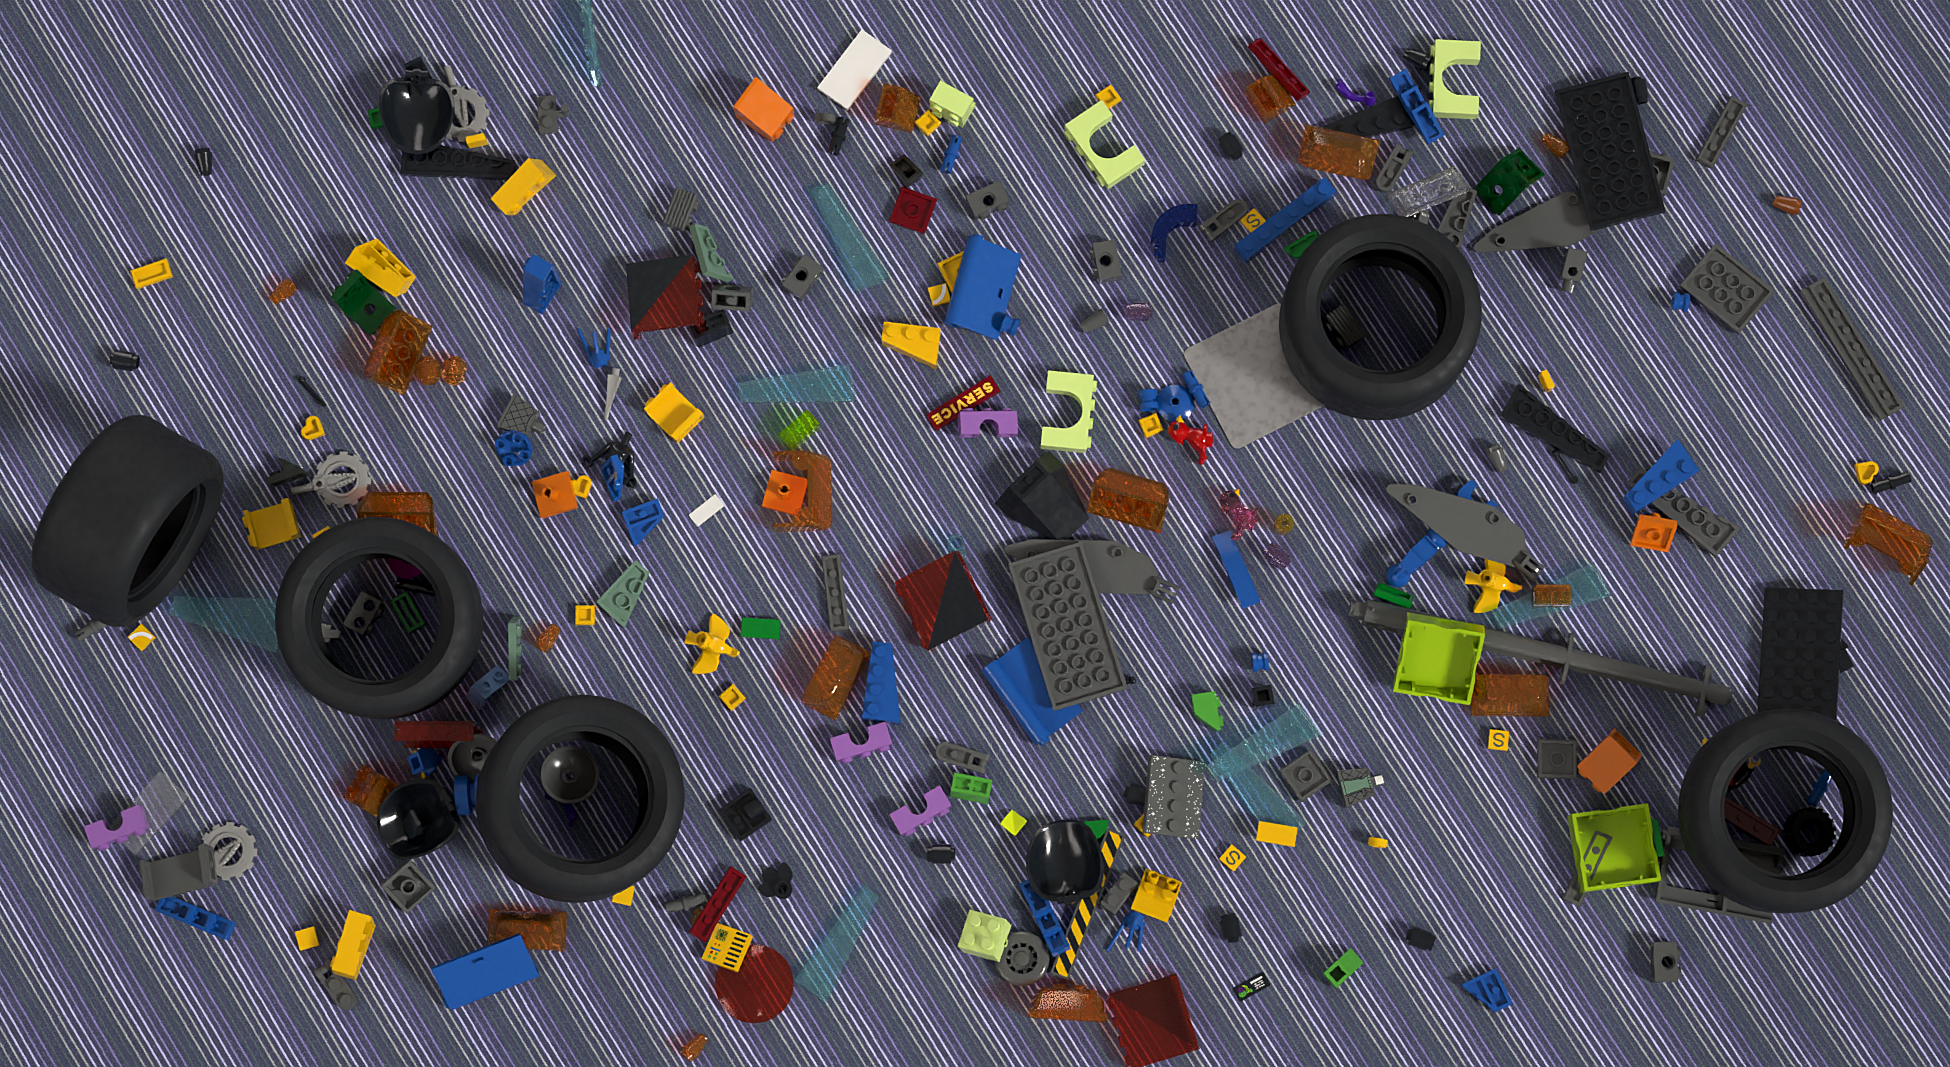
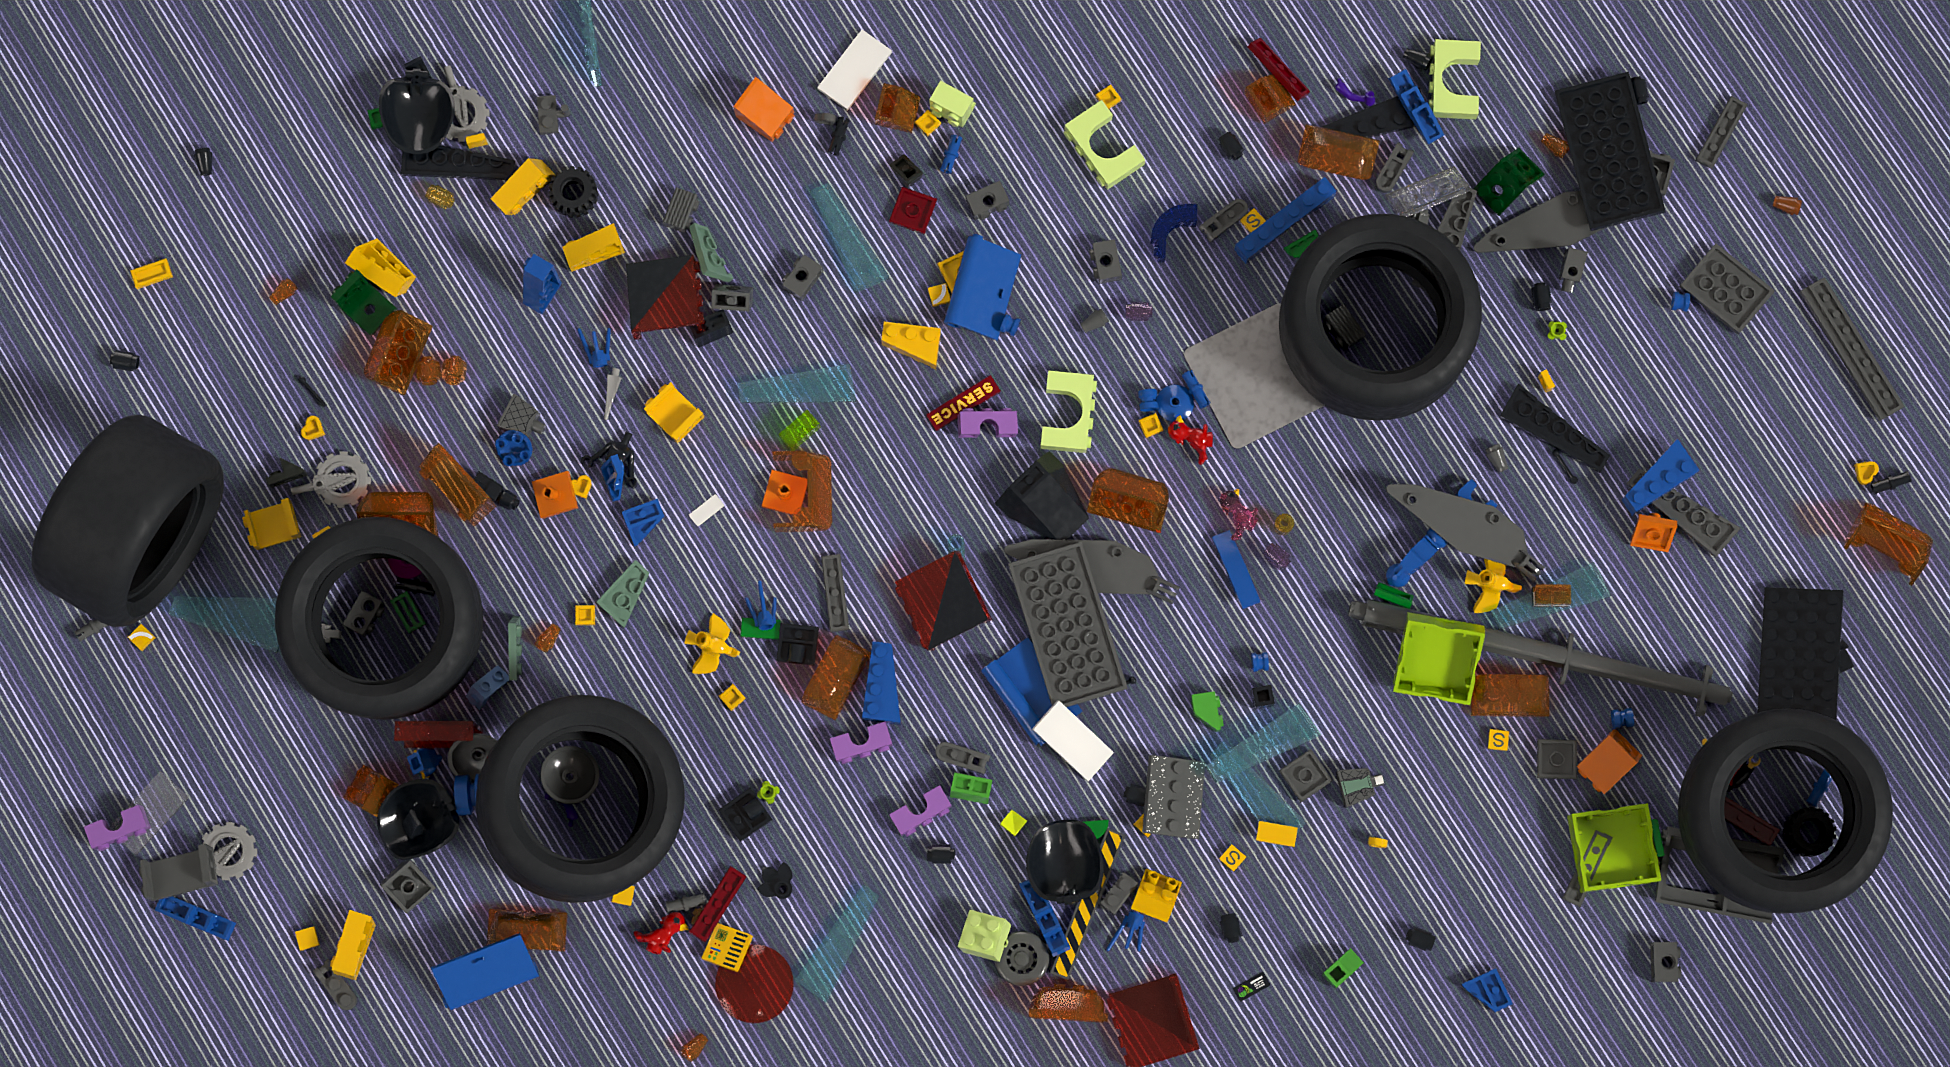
none -> clear orange windscreen [419,442,497,527]
none -> clear yellow brick [425,184,455,210]
none -> black piece [469,471,520,510]
none -> black tyre [549,166,598,218]
none -> yellow wedge [562,223,625,272]
none -> red animal [633,912,689,955]
none -> blue plant [745,580,777,630]
none -> lime plate [757,781,780,804]
none -> black plate [776,623,819,666]
none -> white tile [1032,700,1114,781]
none -> black brick [1531,282,1552,311]
none -> lime plate [1547,321,1567,340]
none -> blue wheel [1611,708,1634,729]

